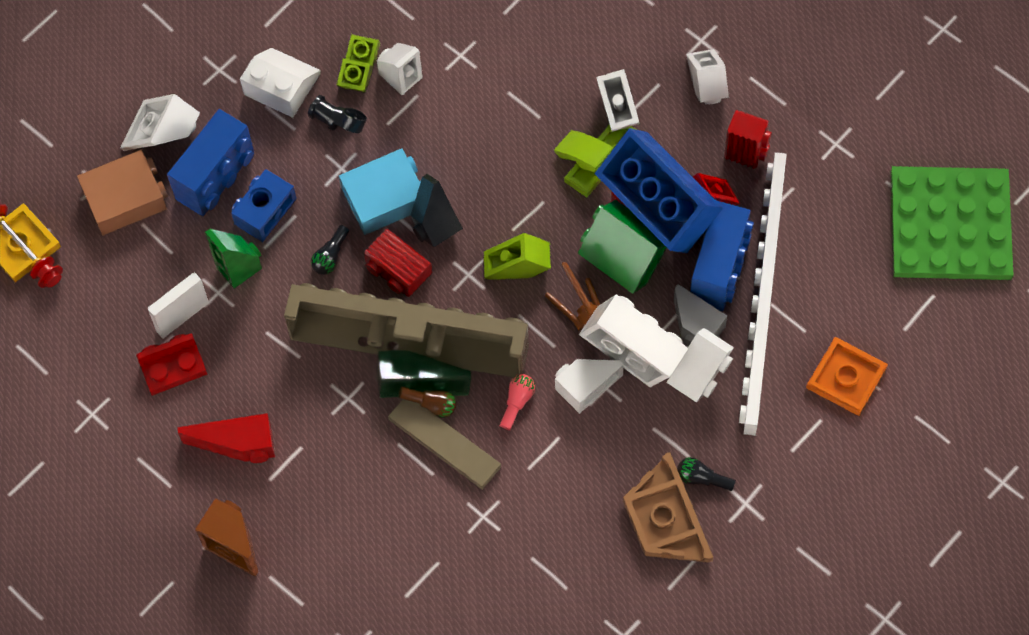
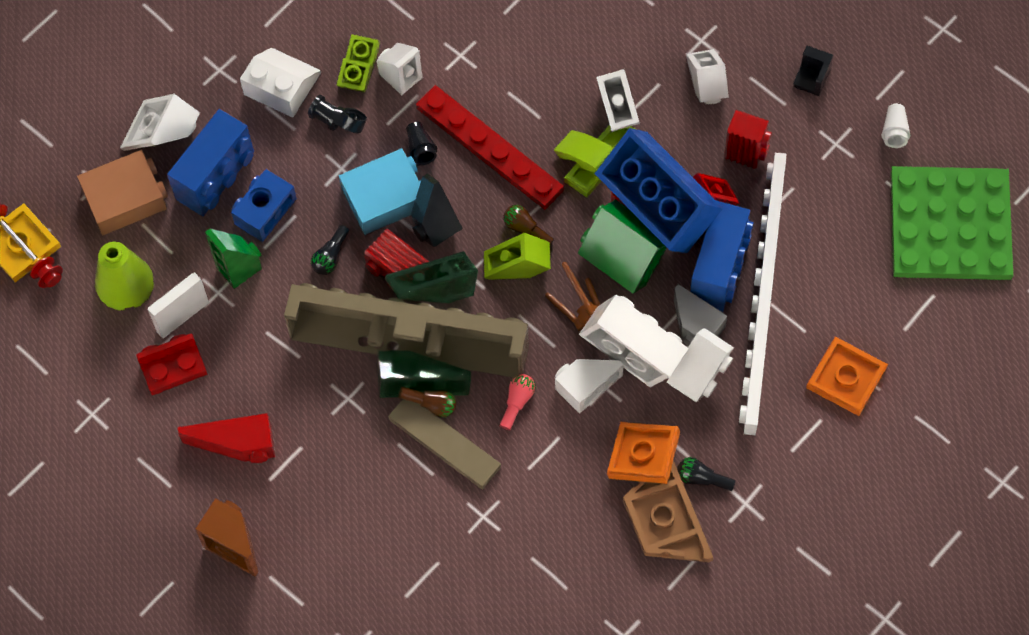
none -> lime cone [95,242,154,311]
none -> clear green slope [385,251,478,304]
none -> black cone [406,122,437,165]
none -> red plate [416,85,564,210]
none -> reddish brown piece [503,205,554,245]
none -> orange tile [607,422,680,484]
none -> black panel [793,45,834,96]
none -> white cone [881,104,911,148]

